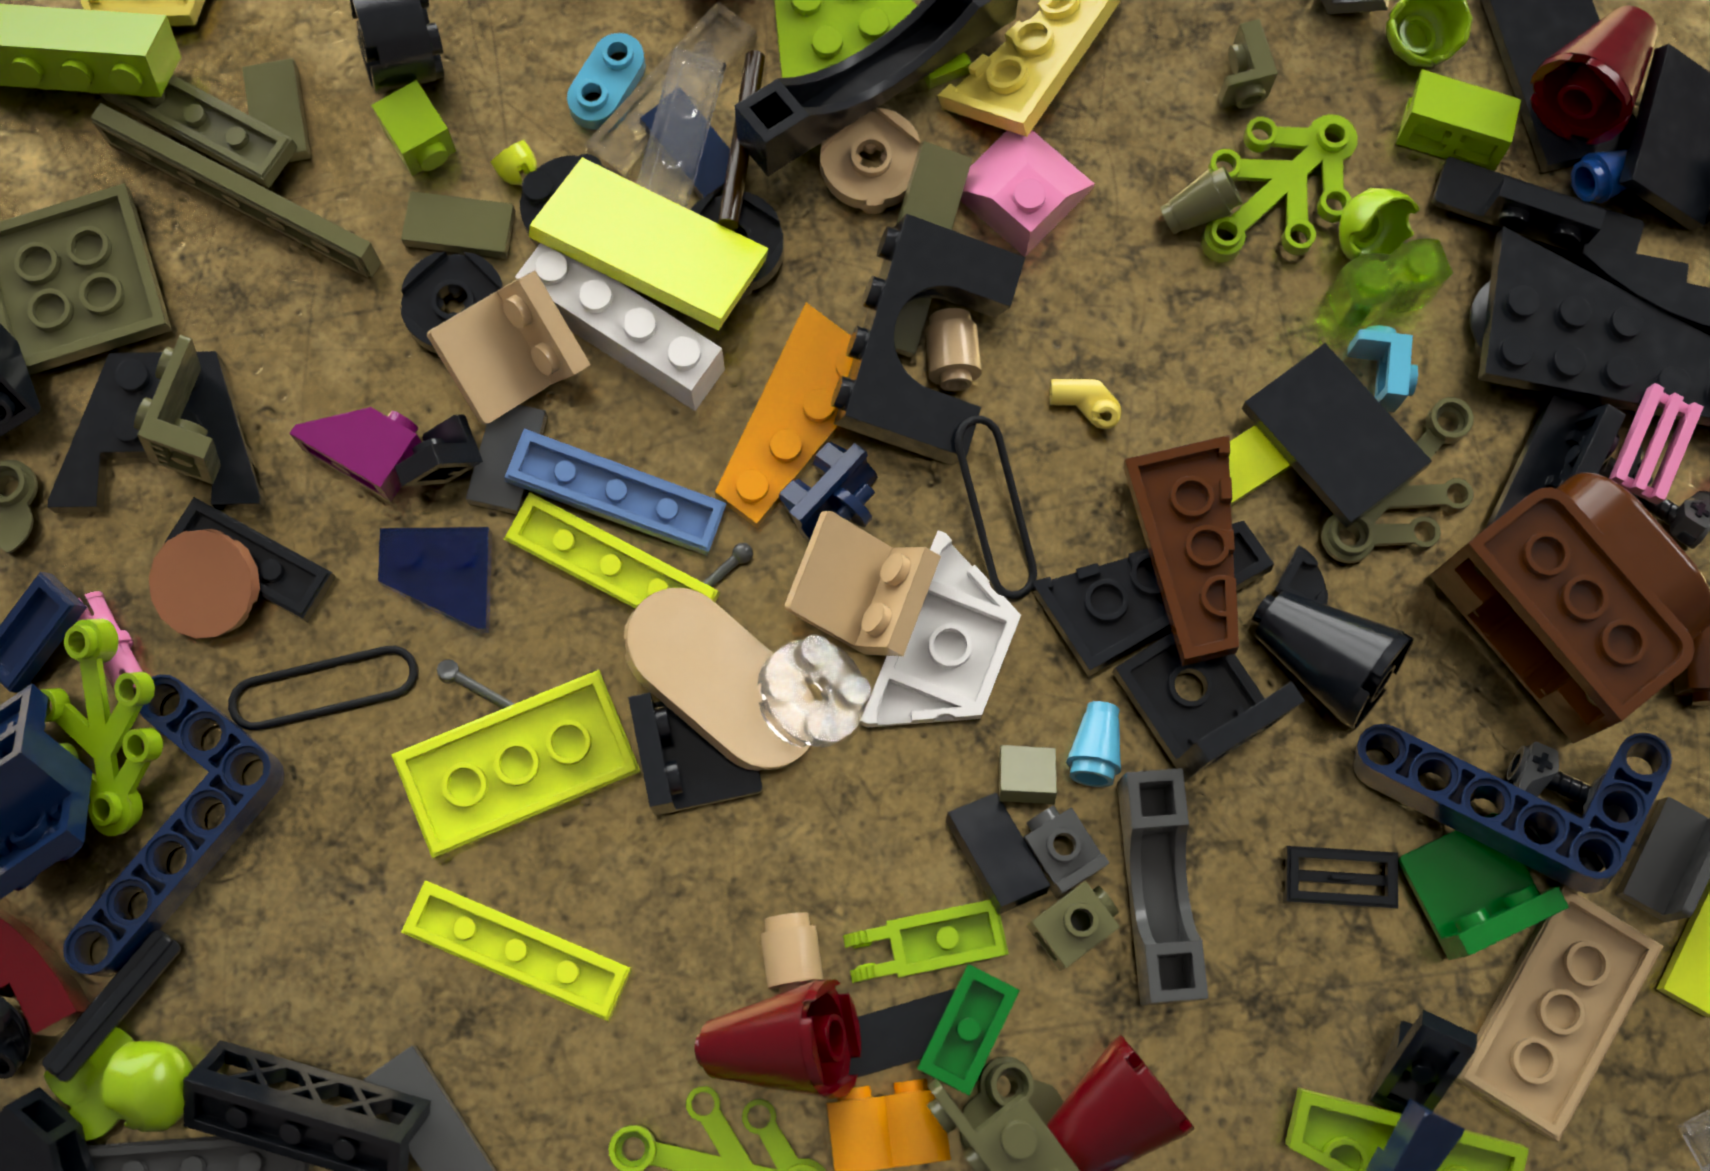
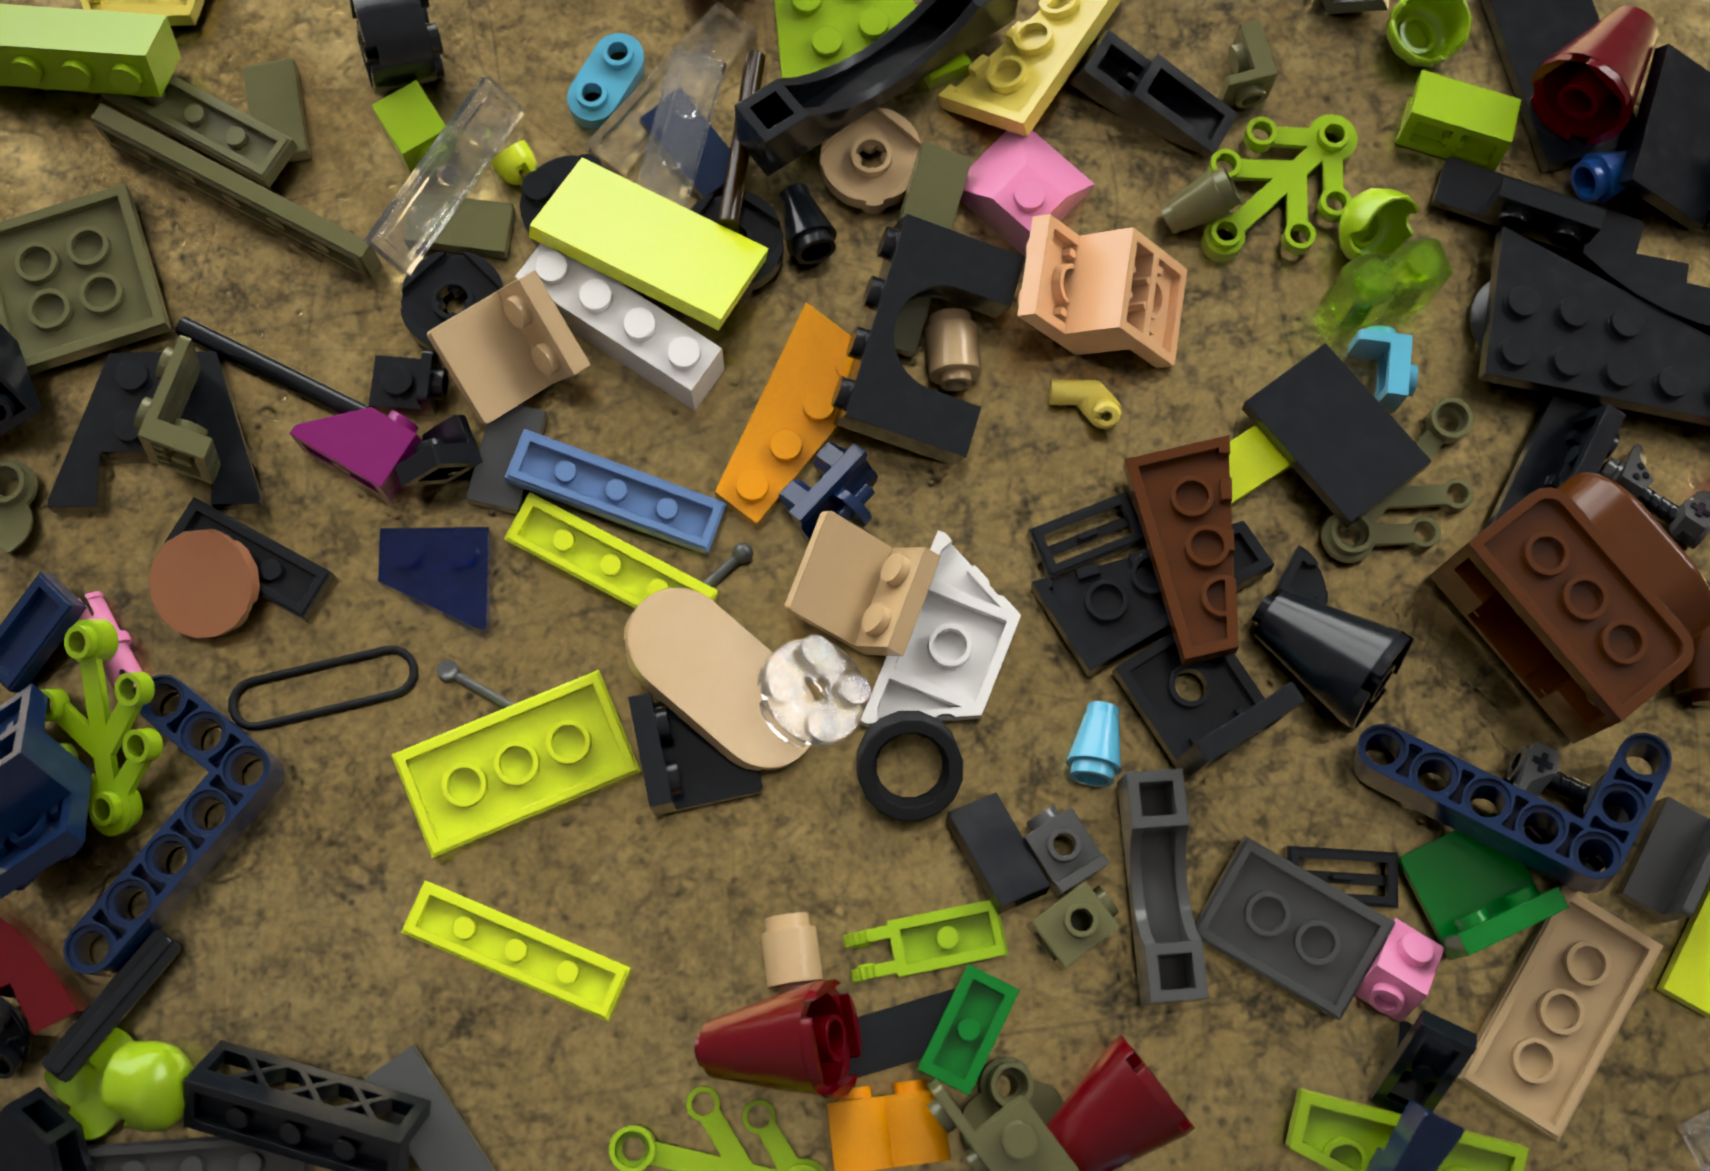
black piece [955,416,1037,599] -> none
tile [999,745,1057,804] -> none
bright pink tile [1609,383,1704,505] -> none
none -> black bar [175,316,369,414]
none -> clear tile [363,76,526,275]
none -> black bracket [369,350,449,417]
none -> black cone [779,184,837,265]
none -> black tyre [856,711,963,821]
none -> light nougat bracket [1017,214,1188,368]
none -> black tile [1027,491,1146,580]
none -> black slope [1068,29,1238,157]
none -> dark grey tile [1195,836,1396,1021]
none -> bright pink bracket [1355,918,1445,1021]

